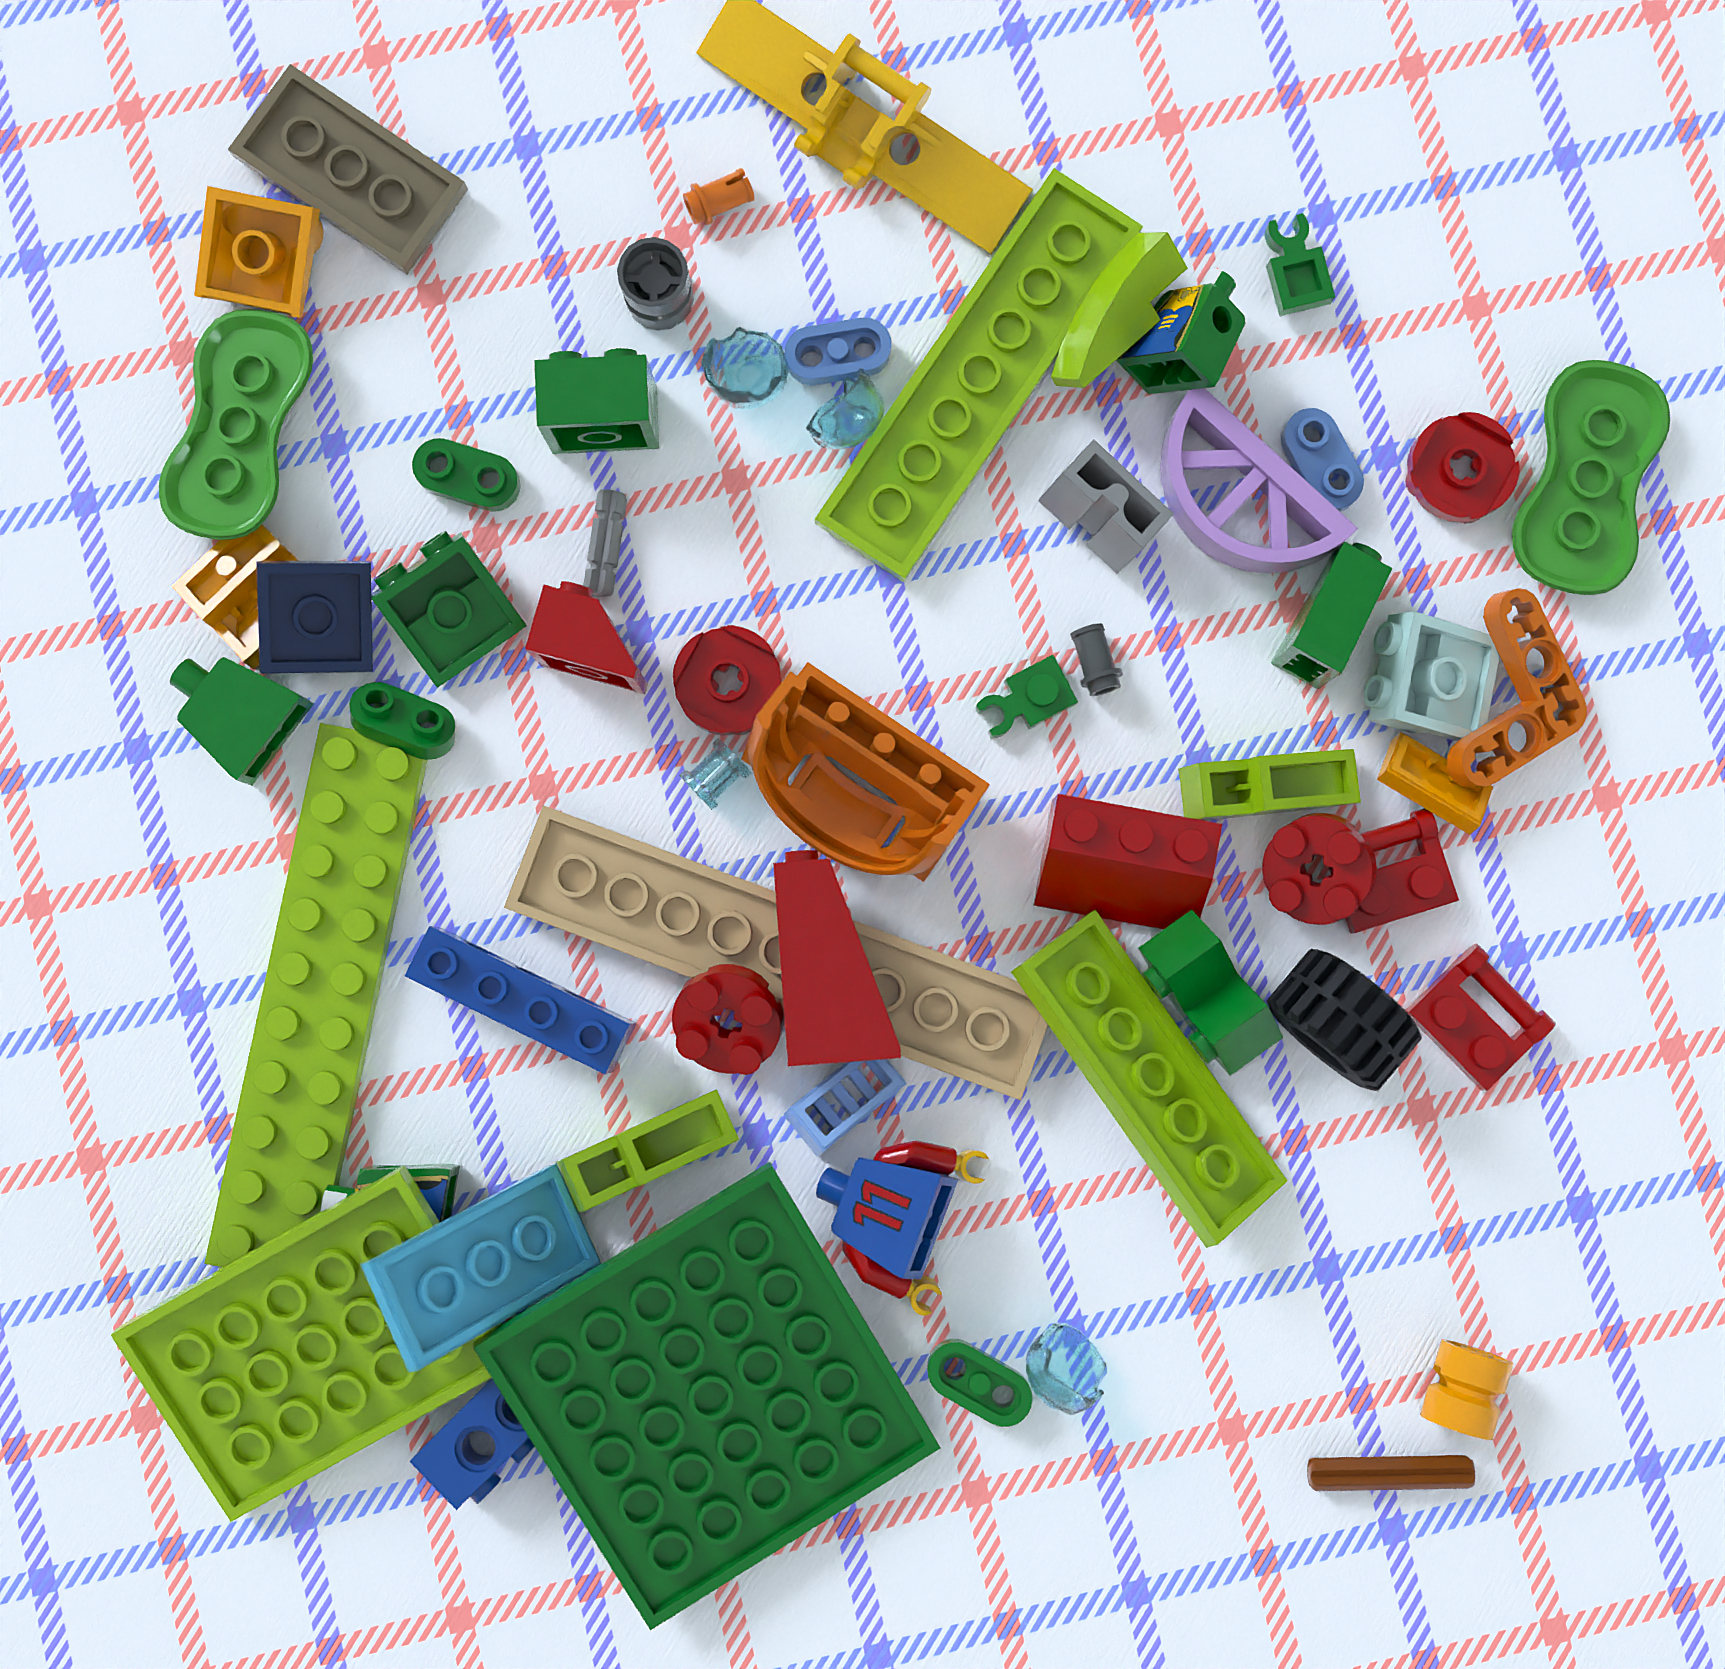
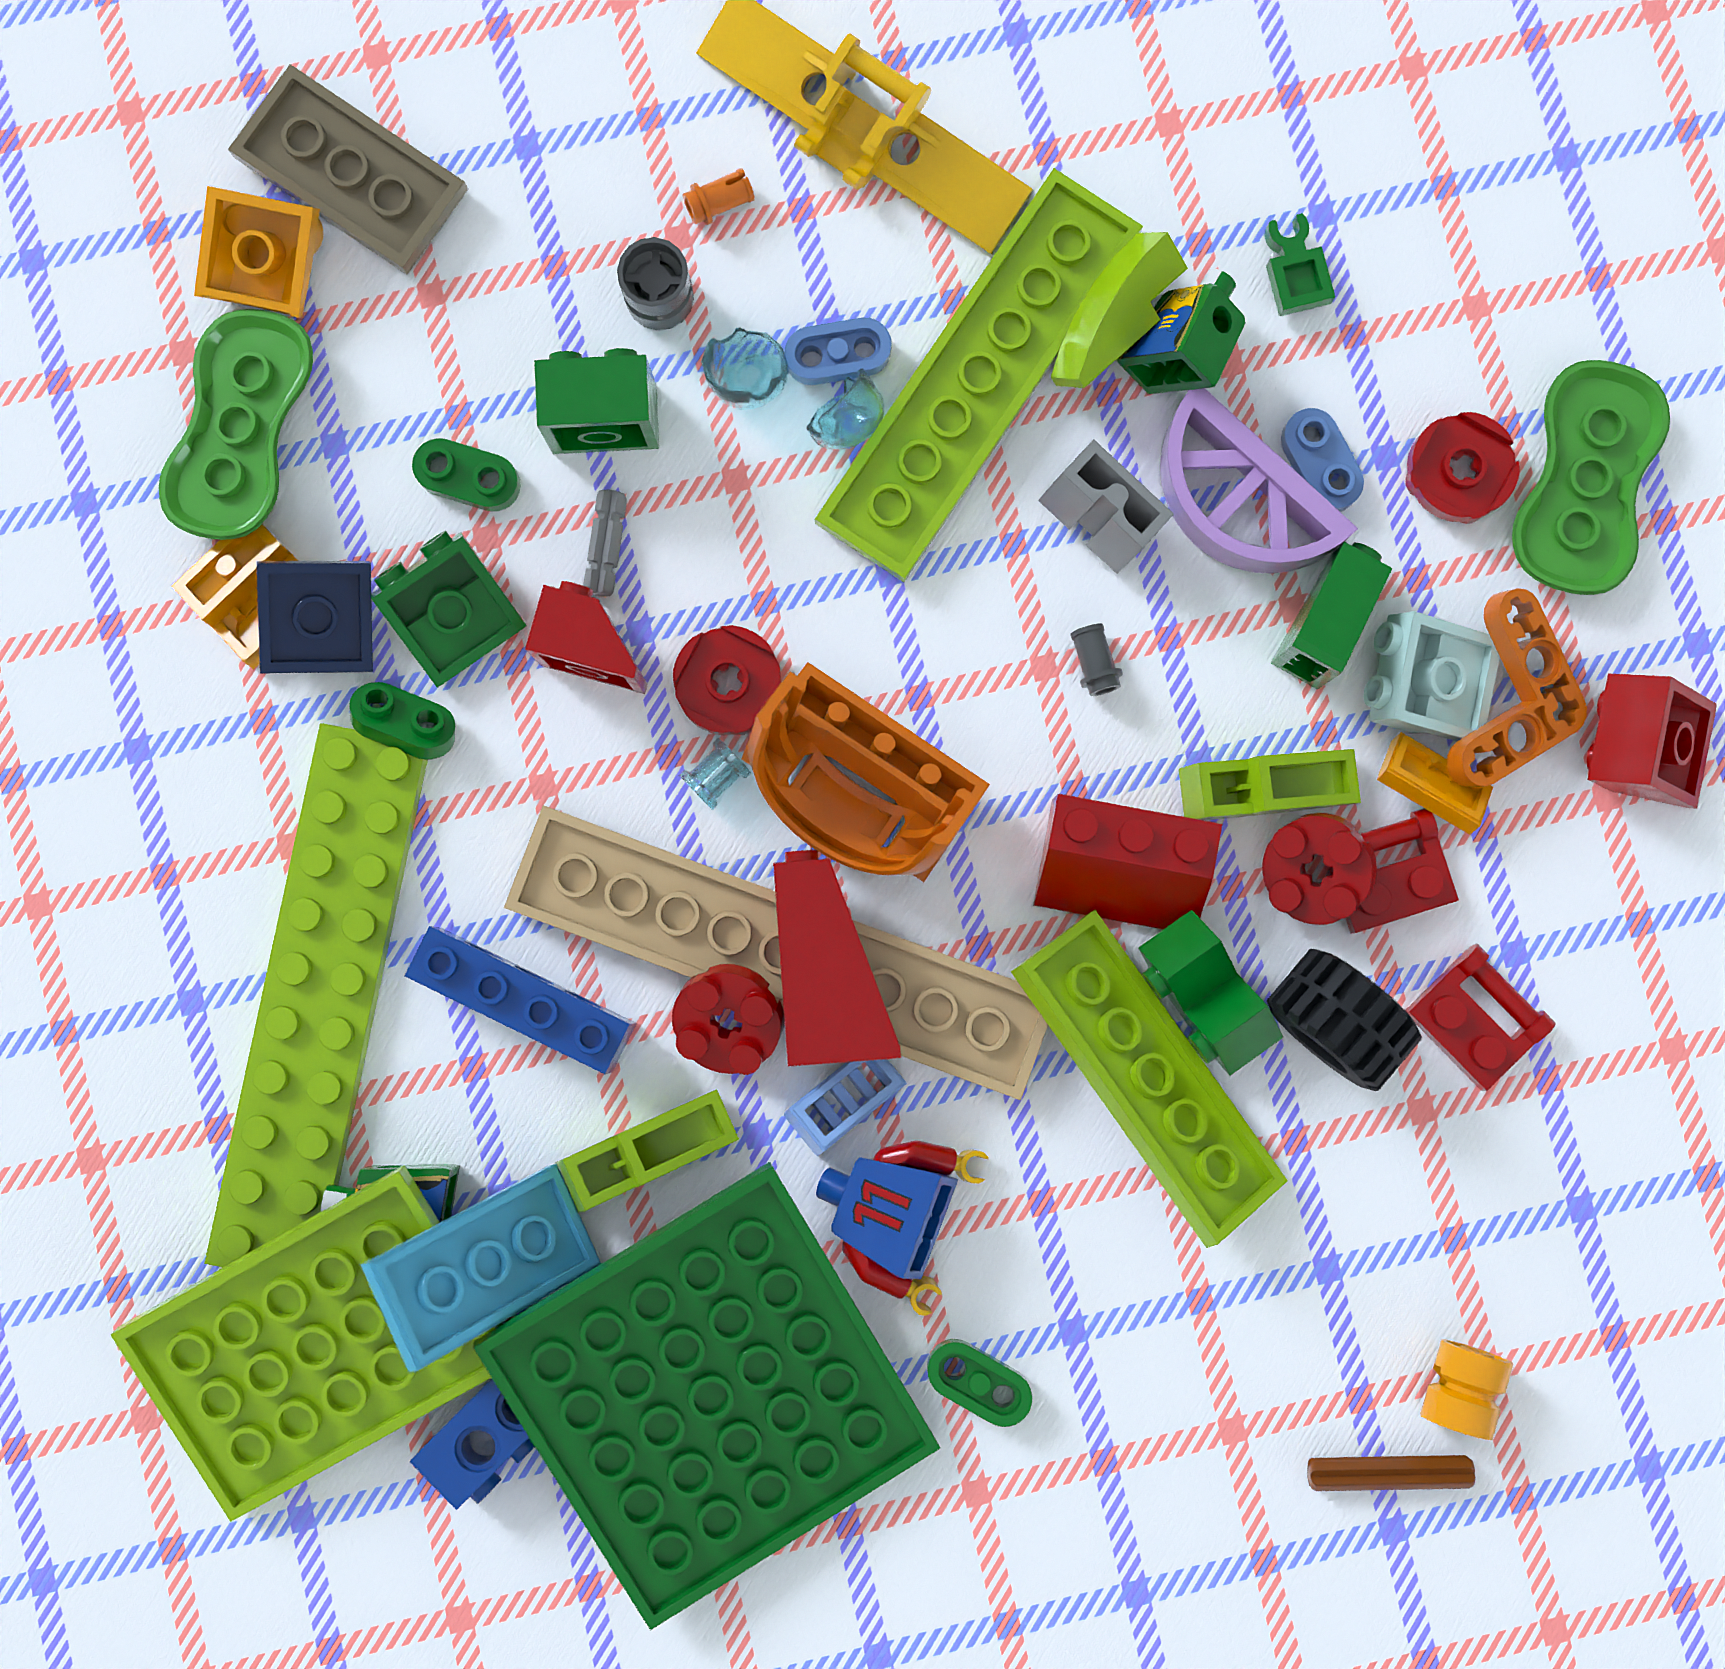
green torso [169,657,314,786] -> none
green plate [975,655,1078,738] -> none
clear light blue hair [1025,1322,1108,1415] -> none
none -> red slope [1587,673,1717,809]

